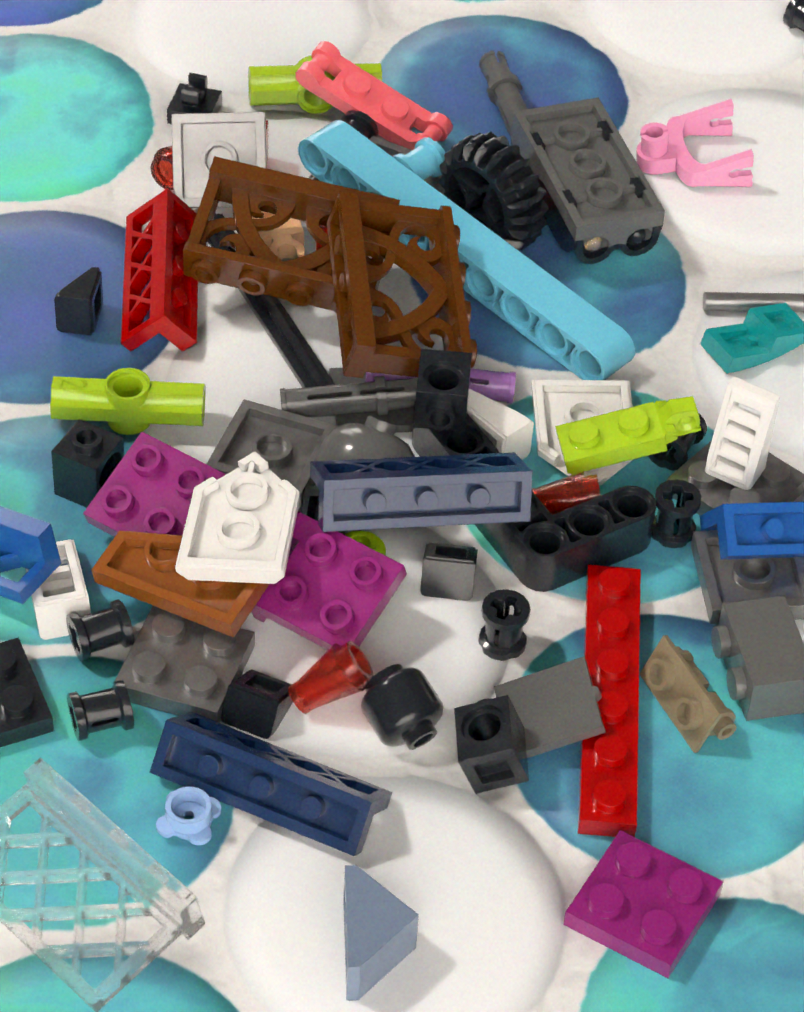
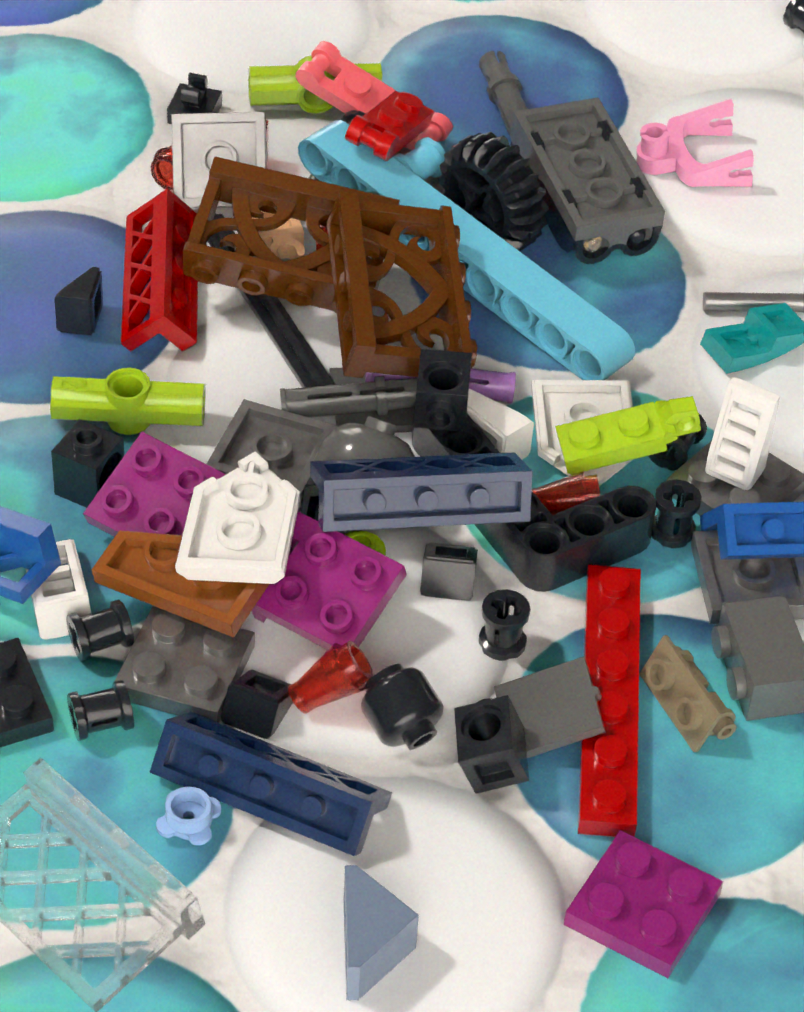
none -> red plate [345,91,435,161]

